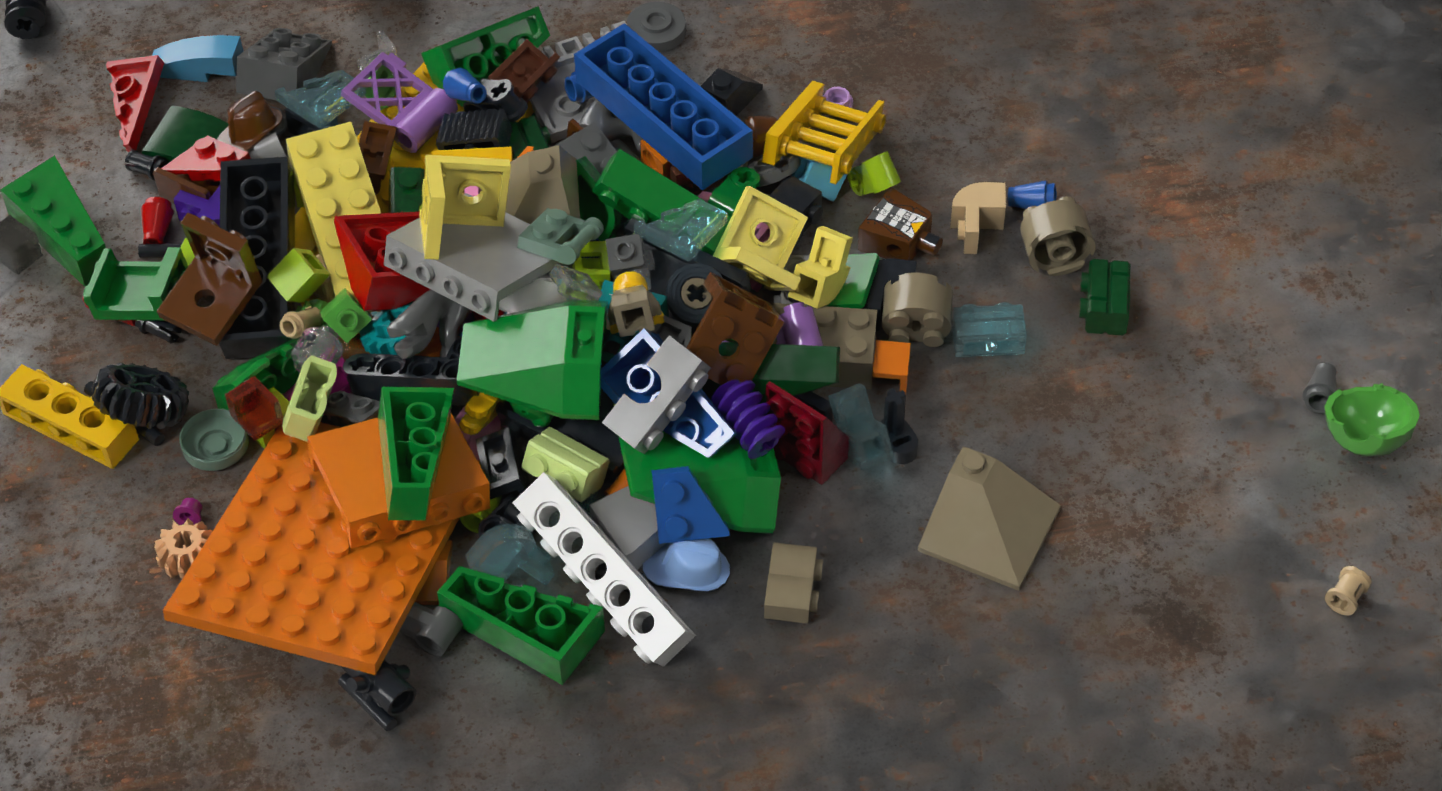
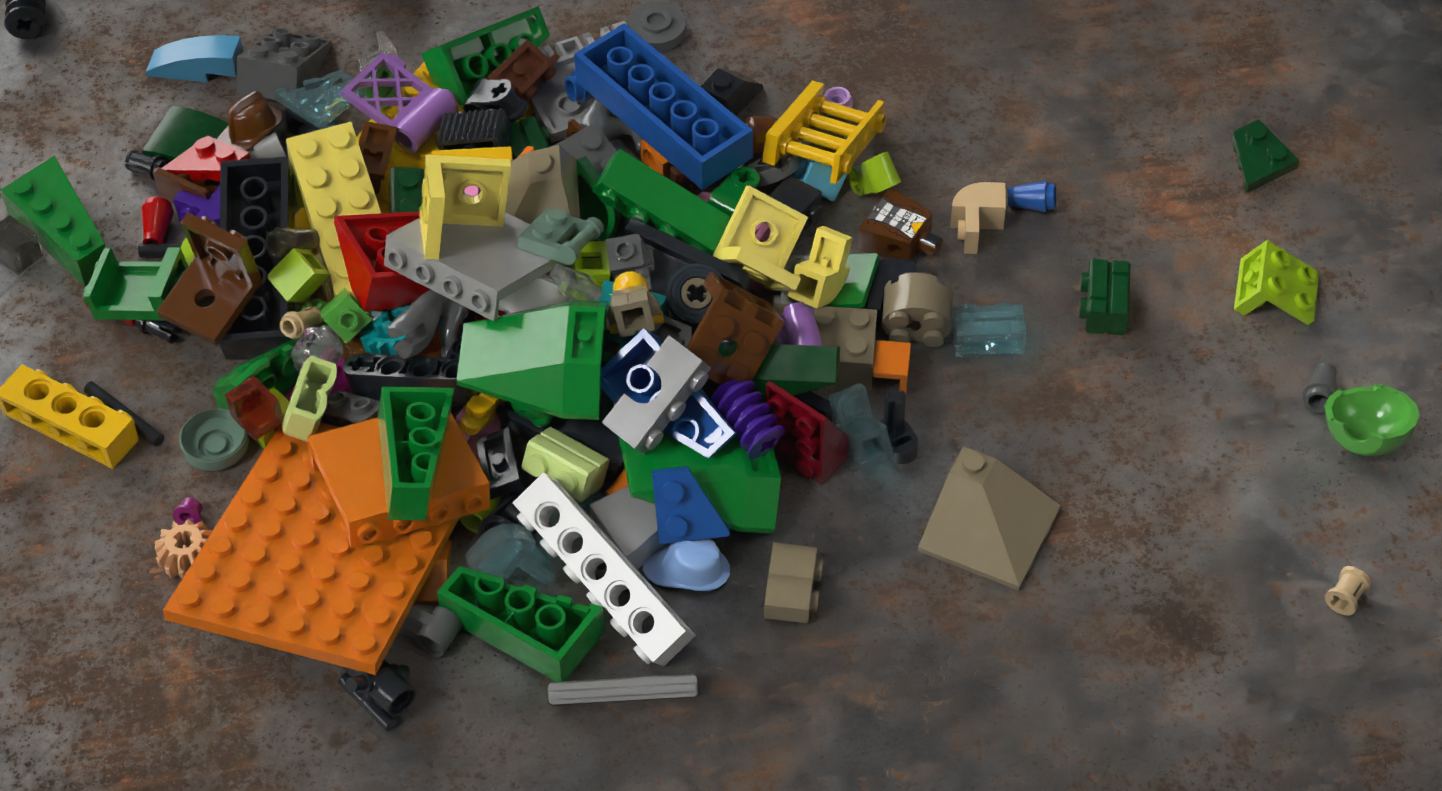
black gear [92,363,189,429] -> none
red wing [106,55,164,153] -> none
blue cone [443,68,487,103] -> none
clear light blue wing [634,199,728,262] -> none
dark tan brick [1020,196,1096,276] -> none
none -> clear smoke cone [266,227,320,260]
none -> light grey axle [548,674,698,705]
none -> dark green wing [1231,119,1299,193]
none -> lime bracket [1234,240,1319,325]

